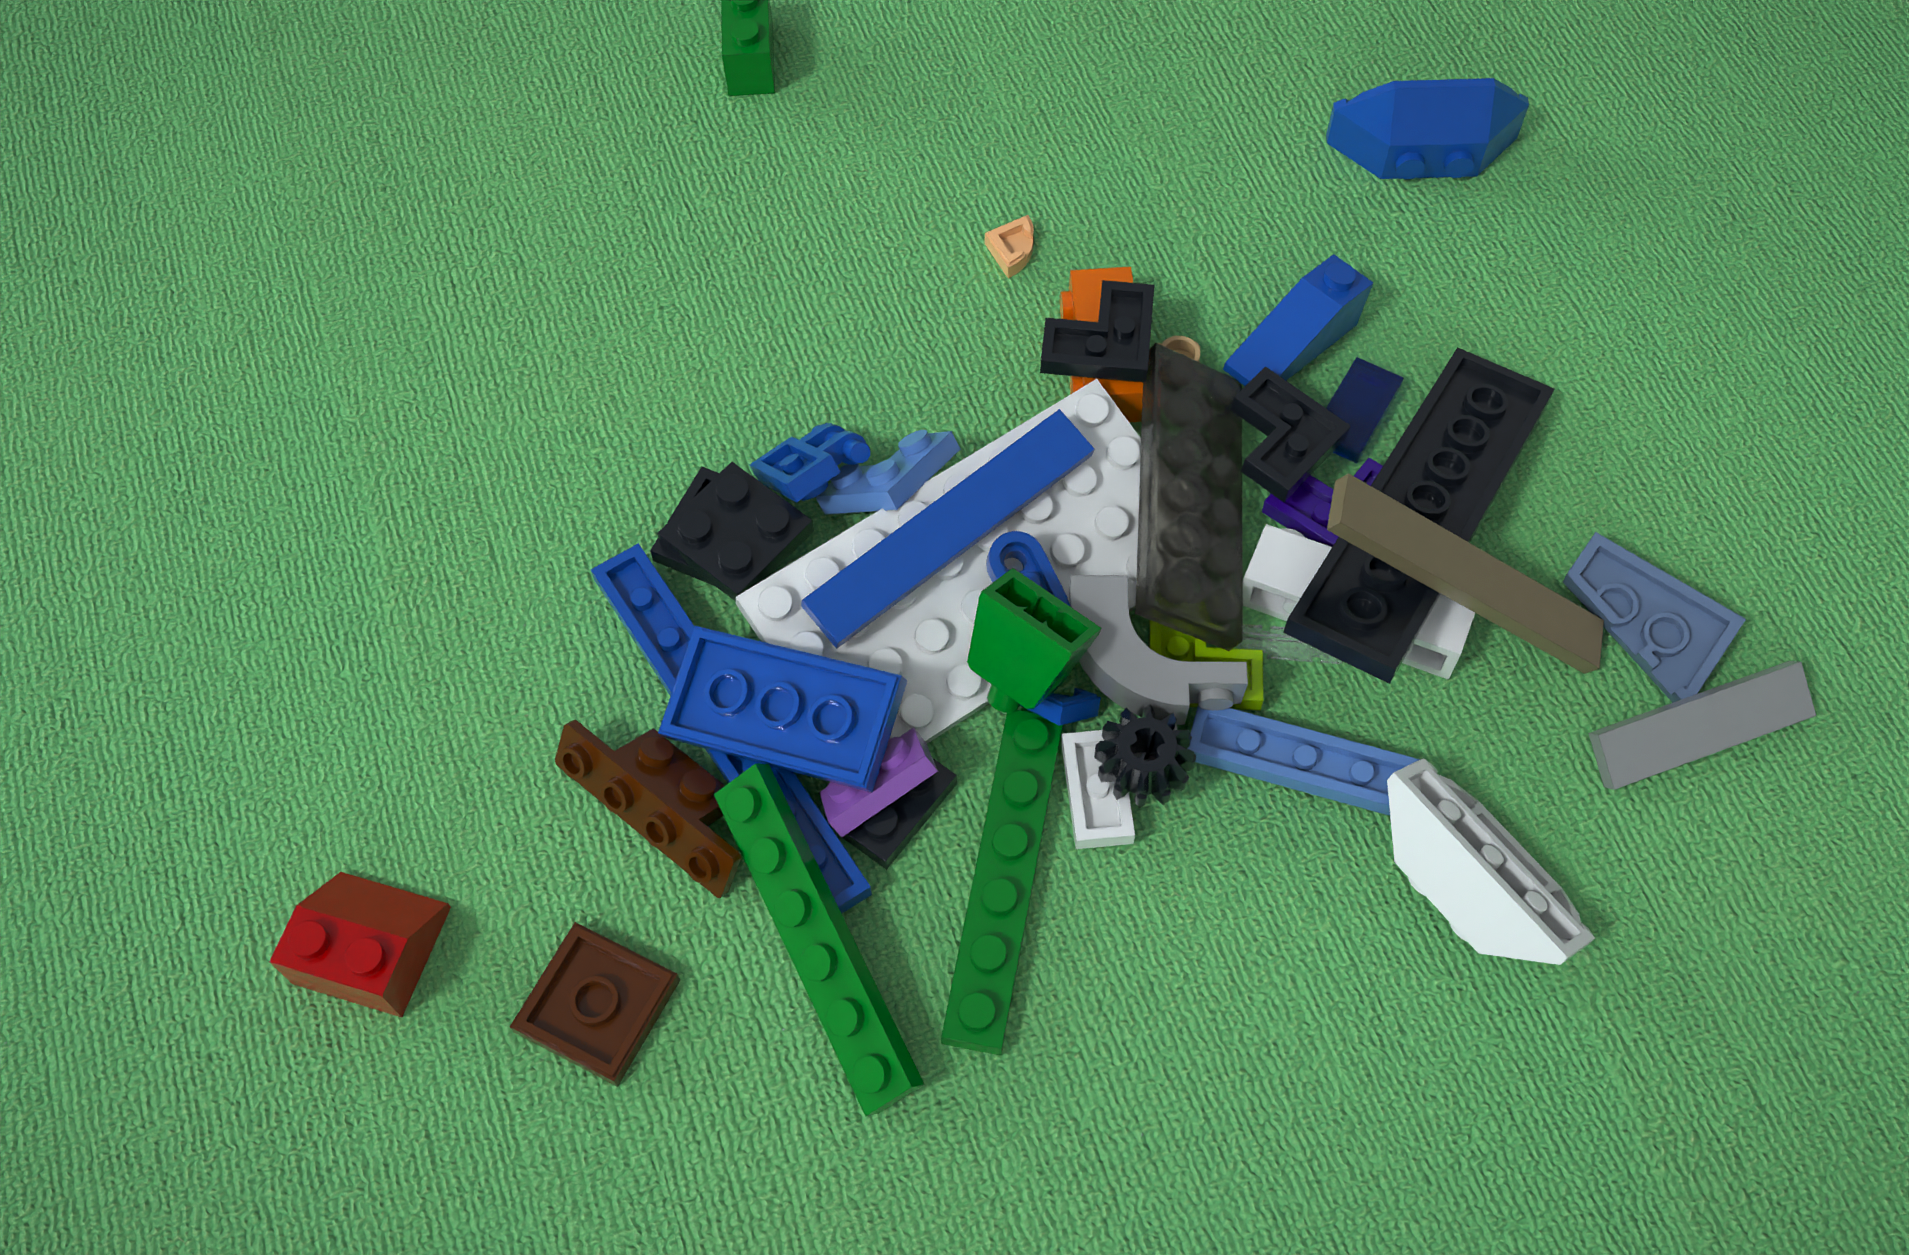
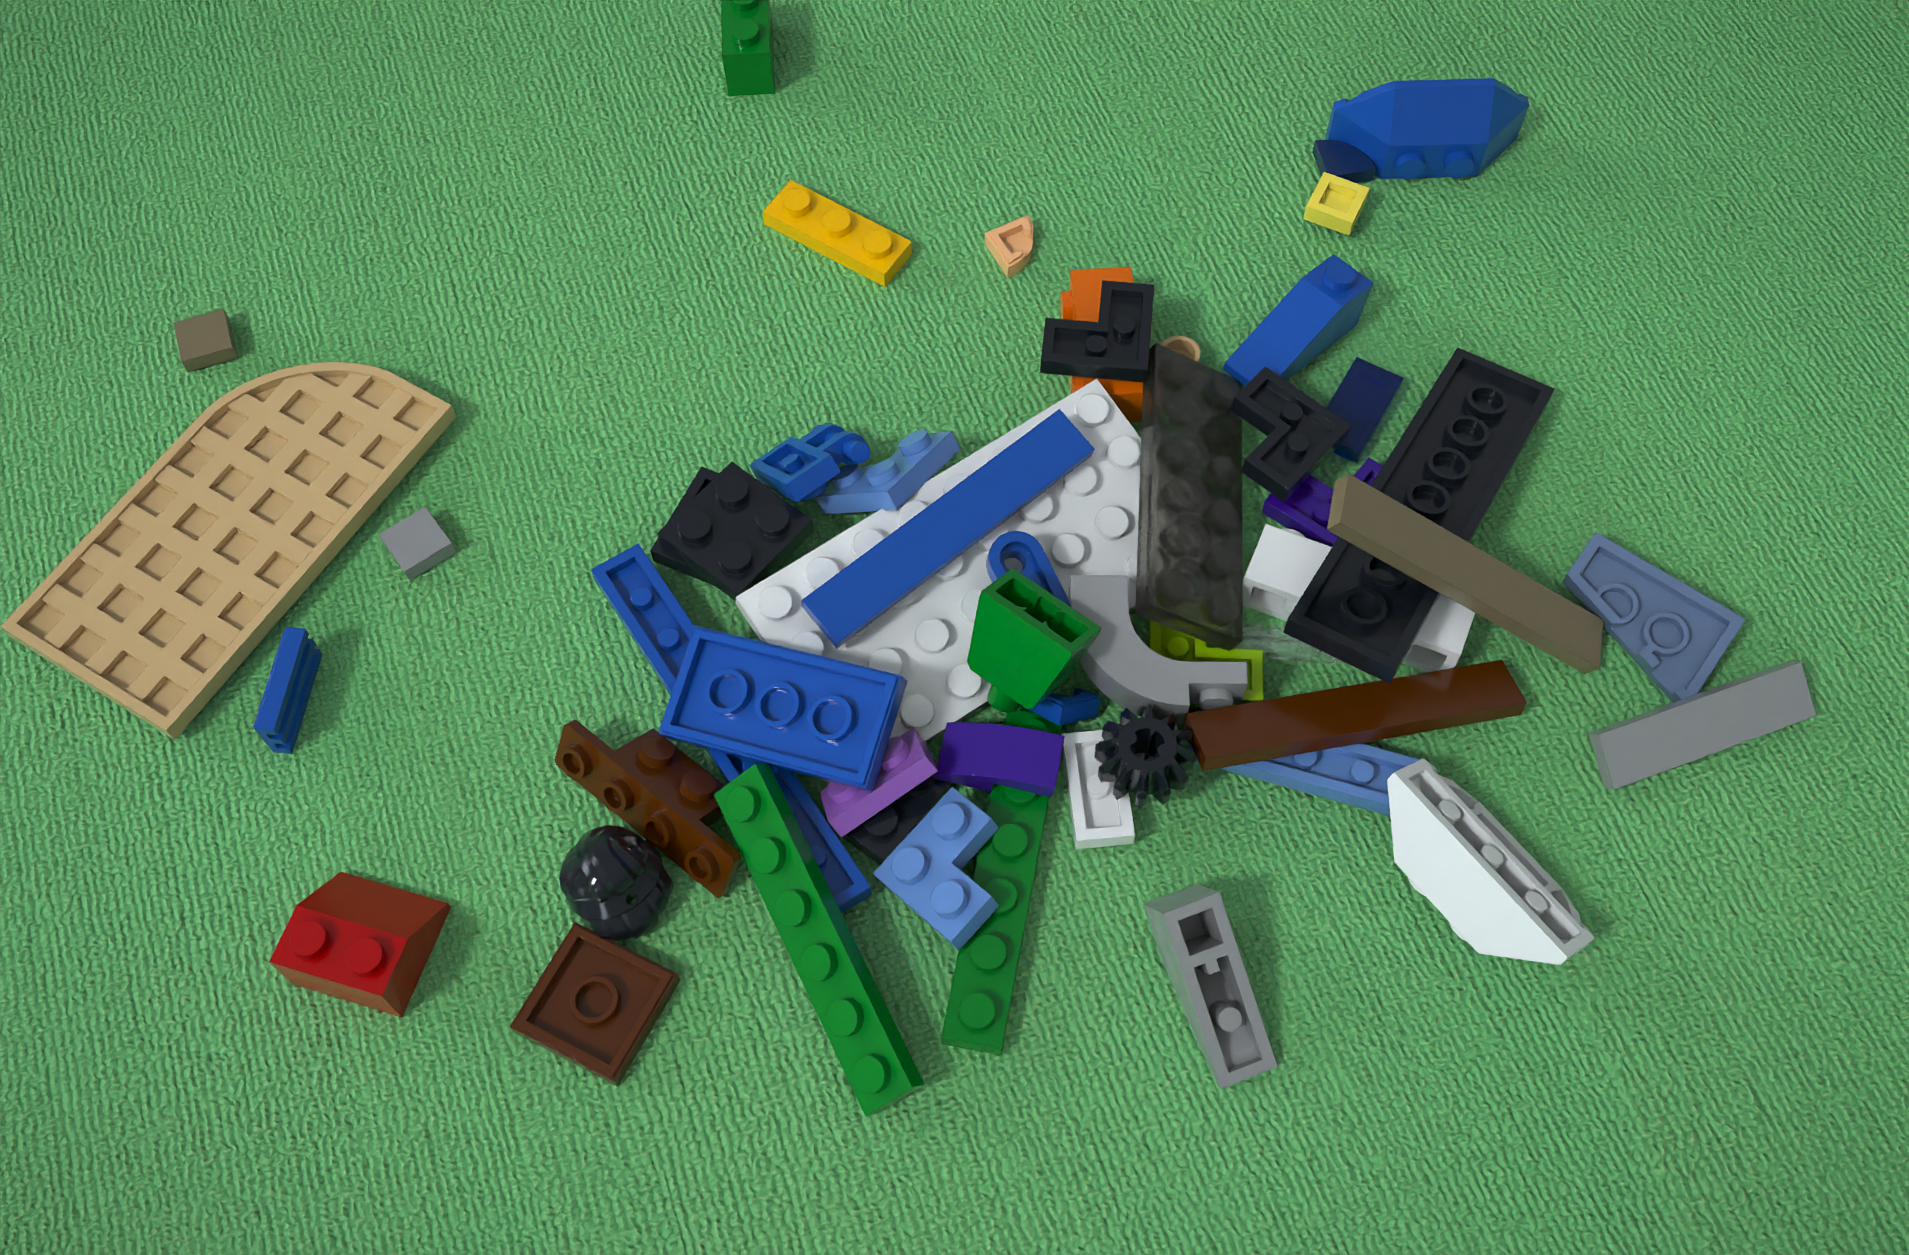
none -> tan plate [0,362,456,740]
none -> dark tan tile [173,309,238,372]
none -> blue tile [253,627,323,754]
none -> light grey tile [378,507,456,581]
none -> black hair [559,825,674,941]
none -> yellow plate [762,180,912,287]
none -> medium blue plate [873,787,999,950]
none -> dark purple slope [934,722,1065,797]
none -> light grey slope [1143,883,1278,1089]
none -> reddish brown tile [1183,660,1527,771]
none -> light yellow plate [1303,172,1370,236]
none -> dark blue tile [1312,140,1376,183]

